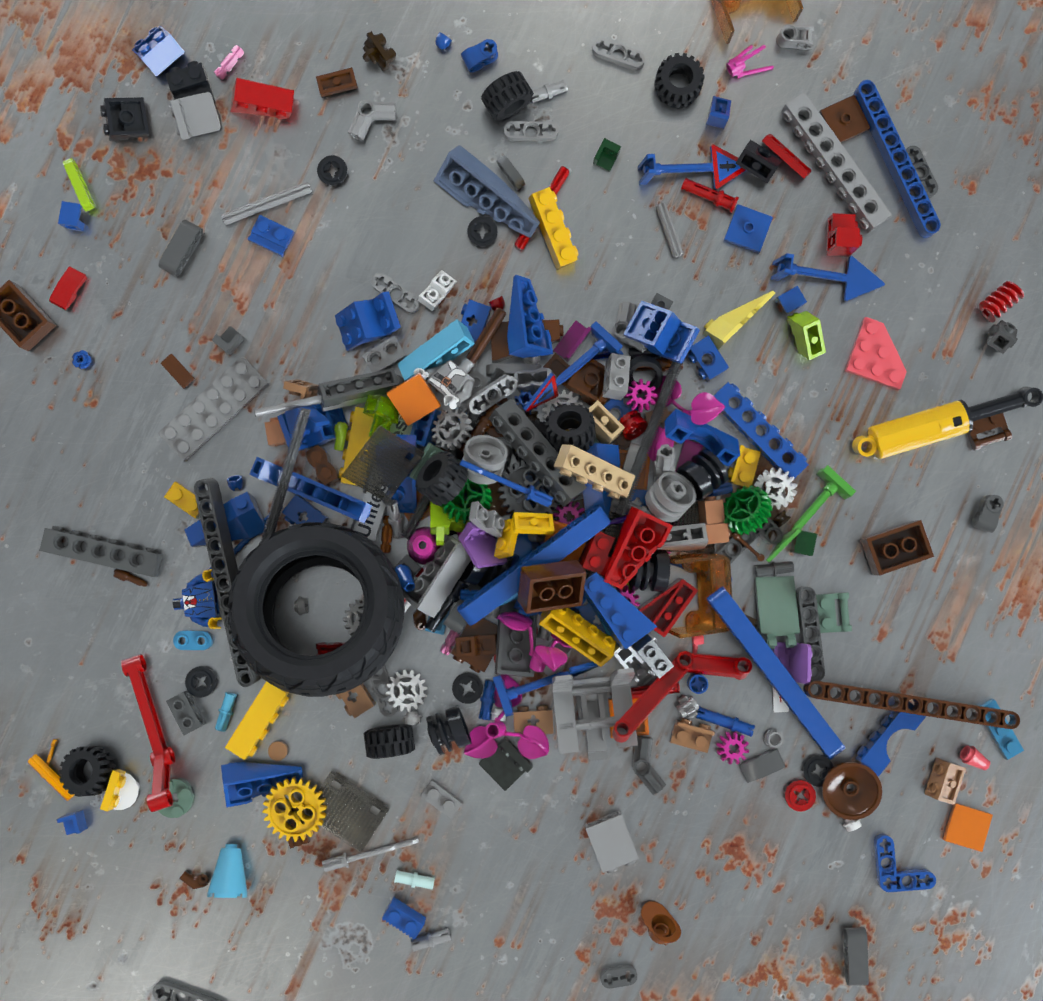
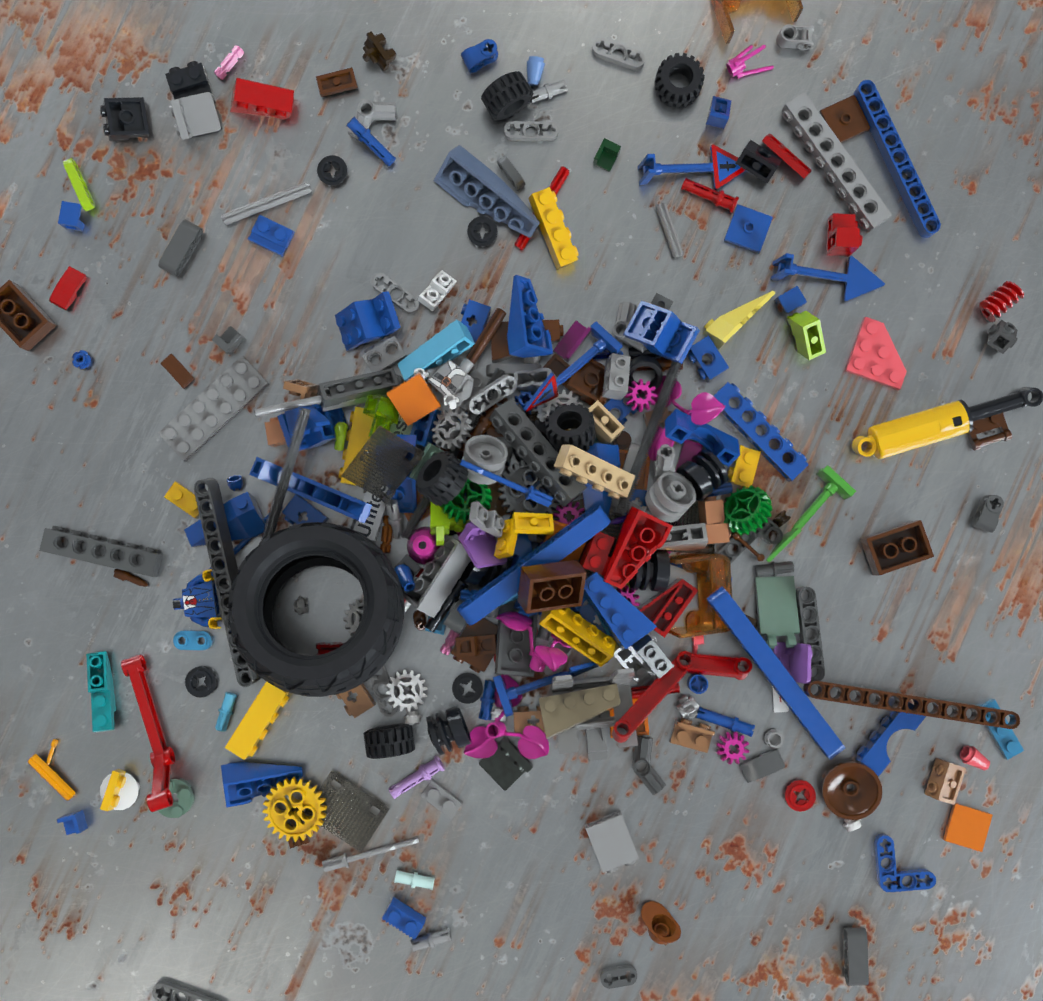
black tyre [59,746,116,797] -> none
slope [132,26,185,77] -> none
dark grey brick [166,690,207,735] -> none
reddish brown arm [179,871,209,889] -> none
medium azure cone [207,844,247,898] -> none
medium nougat tile [268,740,288,761] -> none
reddish brown brick [306,445,340,486] -> none
blue hinge [435,32,452,49] -> none
red hinge [489,296,505,311] -> none
red wheel [619,410,648,440] -> none
white gear [754,467,797,510] -> none
dark green panel [790,531,817,556] -> none
black gear [803,755,834,787] -> none
sand green plate [816,592,852,633] -> none
dark grey beam [906,146,938,198] -> none
none -> teal slope [86,651,116,733]
none -> blue pin [346,117,396,167]
none -> lavender pin [388,755,445,799]
none -> medium blue cone [527,56,545,86]
none -> dark tan wedge [539,684,621,740]

